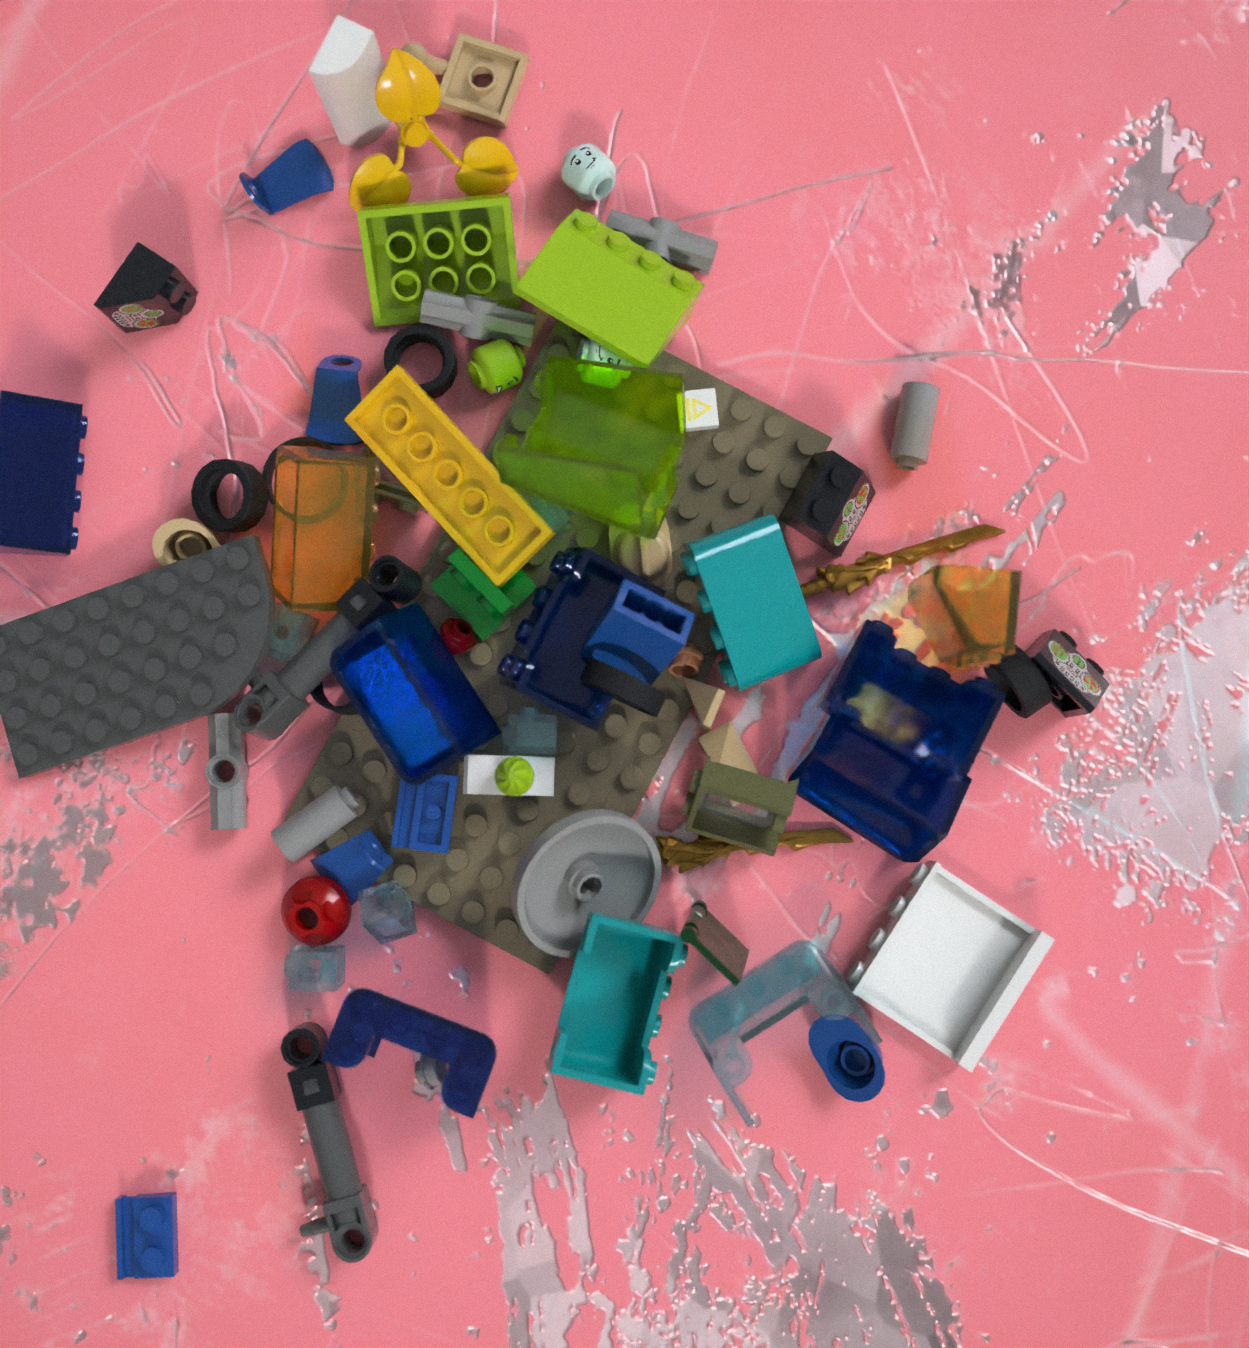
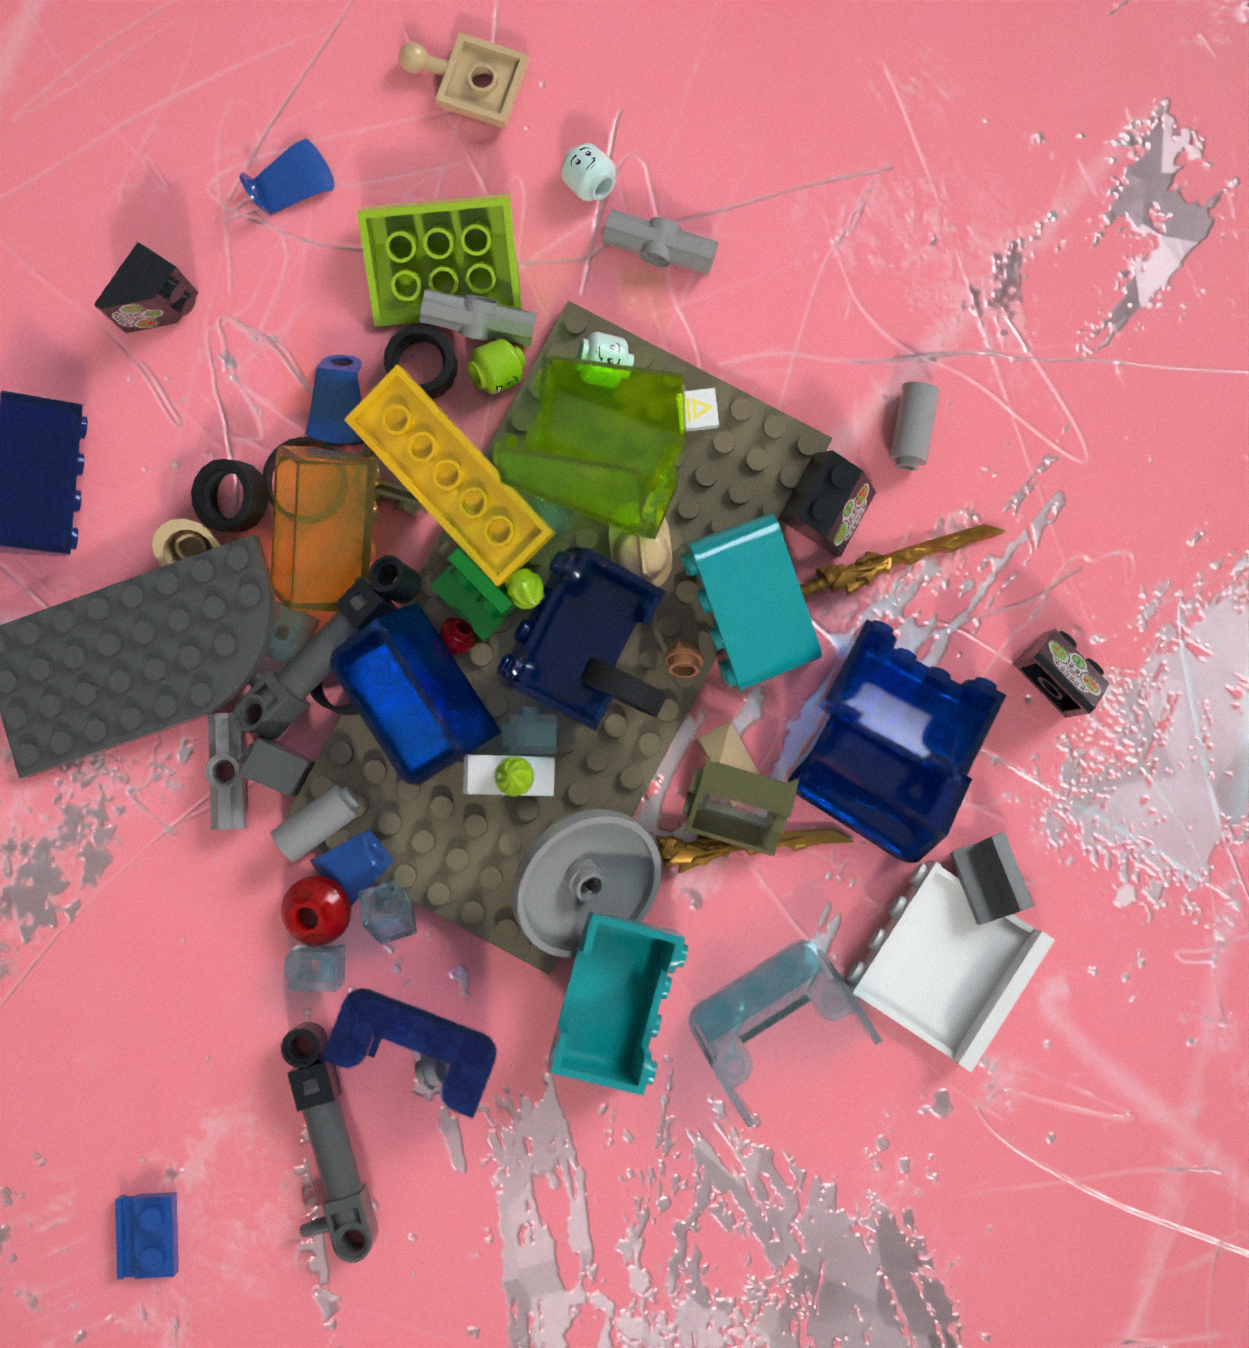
white brick [308,14,391,146] -> none
yellow plant [348,47,519,212] -> none
blue plate [391,769,460,854] -> none
lime slope [513,208,705,372] -> none
blue brick [579,578,696,685] -> none
piece [680,900,750,987] -> none
tan slope [682,676,726,732] -> none
blue piece [808,1014,885,1103] -> none
clear yellow windscreen [908,564,1021,673] -> none
black tyre [982,642,1052,719] -> none
none -> dark grey slope [239,739,315,796]
none -> lime plate [505,569,545,609]
none -> dark grey panel [950,832,1034,925]

